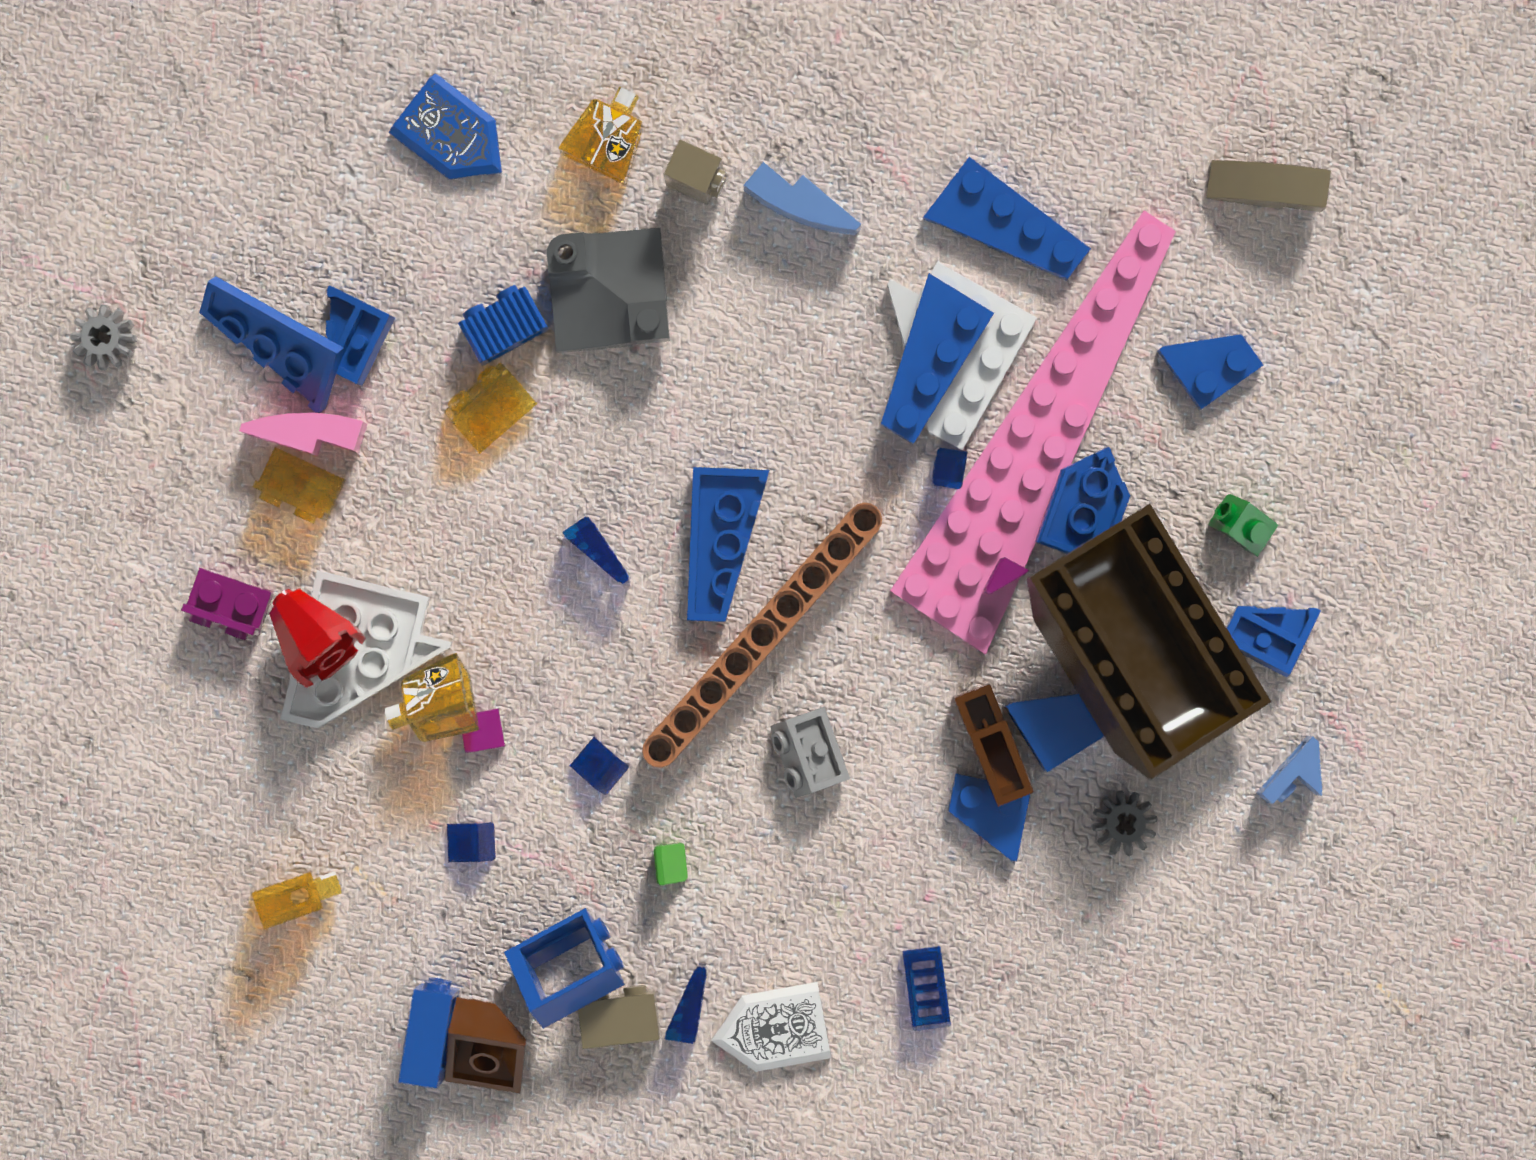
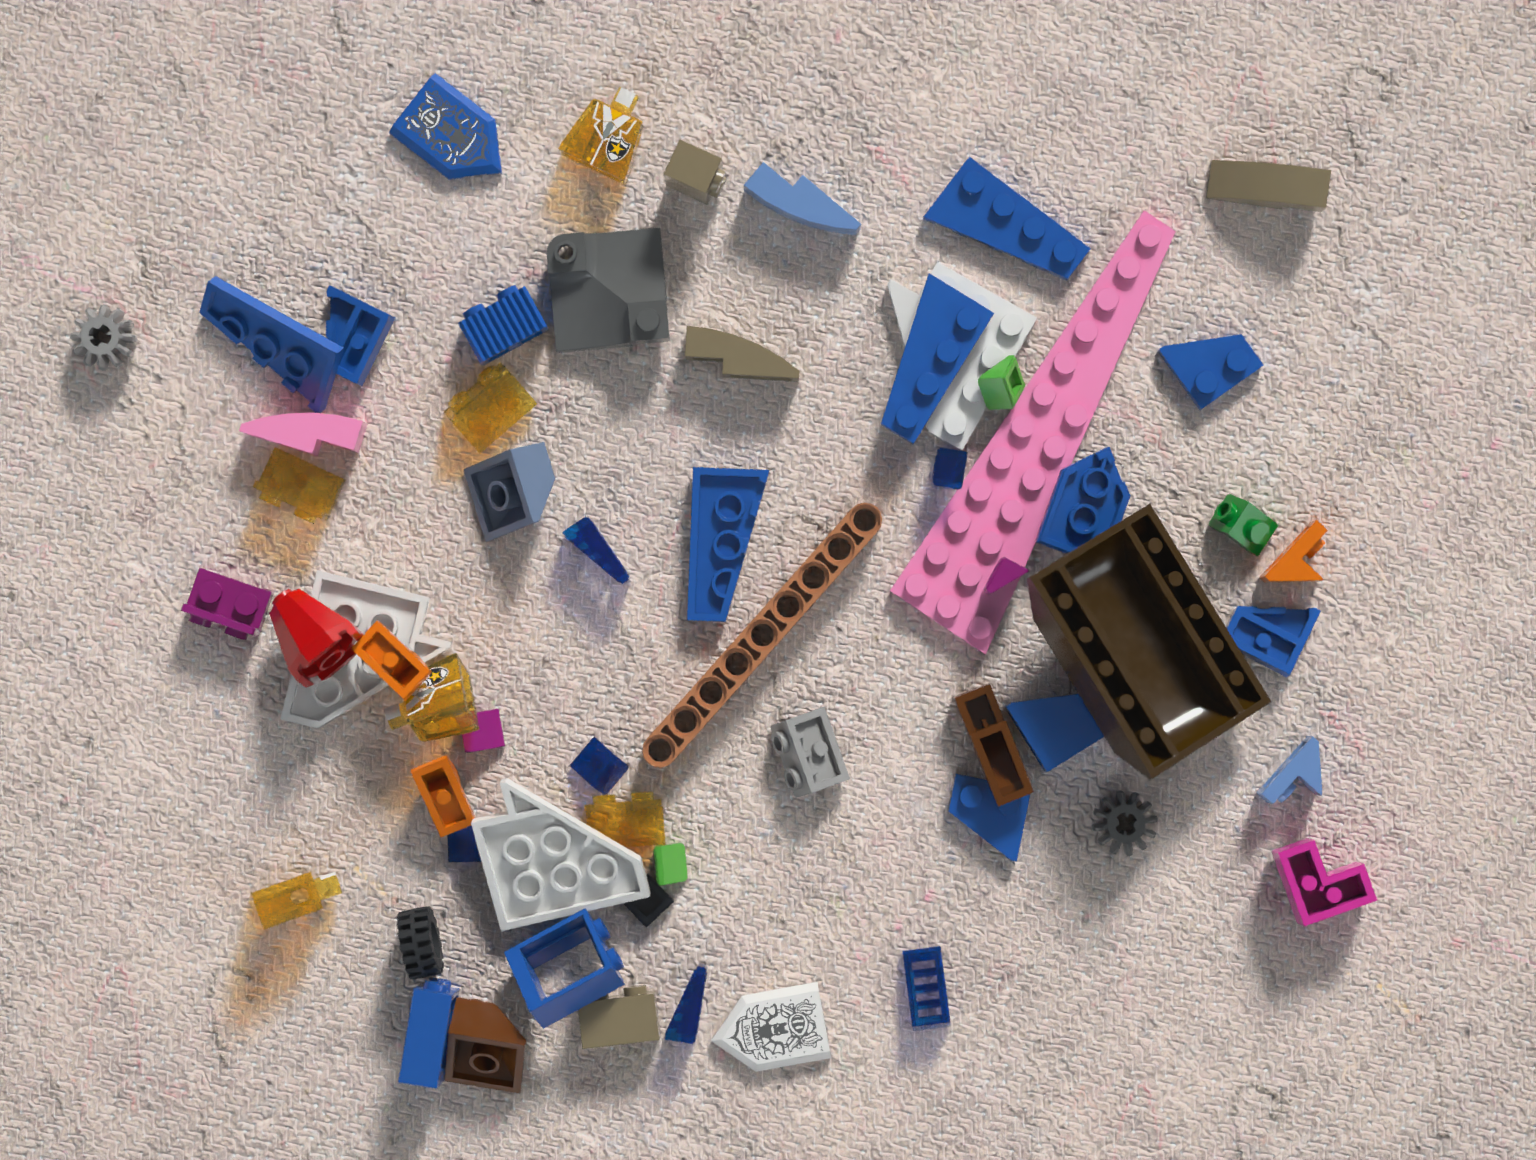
none -> orange slope [351,620,432,701]
none -> black tyre [397,906,444,980]
none -> orange slope [411,755,476,838]
none -> sand blue slope [463,442,555,542]
none -> white wing [471,778,651,931]
none -> clear yellow bracket [584,791,666,847]
none -> black tile [623,873,675,928]
none -> dark tan slope [685,326,800,382]
none -> bright green slope [978,355,1025,410]
none -> orange slope [1259,520,1328,583]
none -> dark pink brick [1271,838,1378,926]

